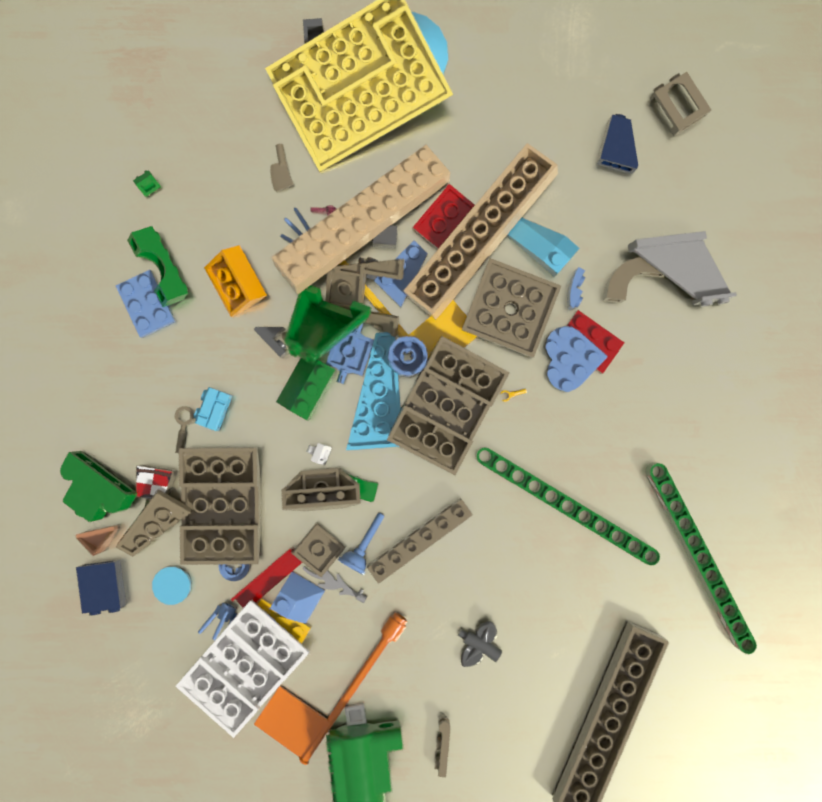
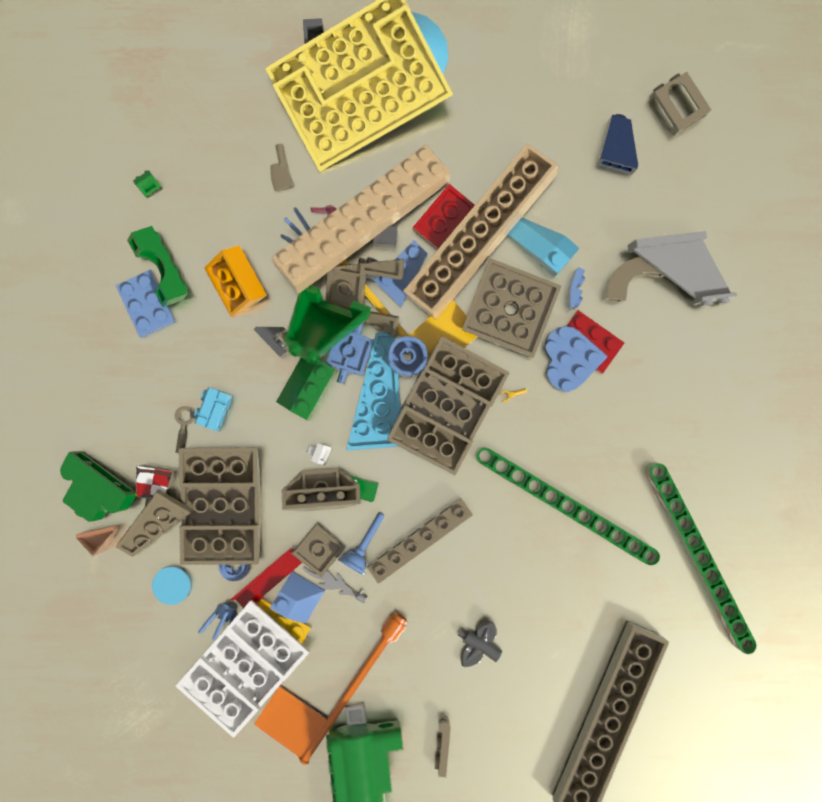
dark blue brick [76,559,126,616] -> none

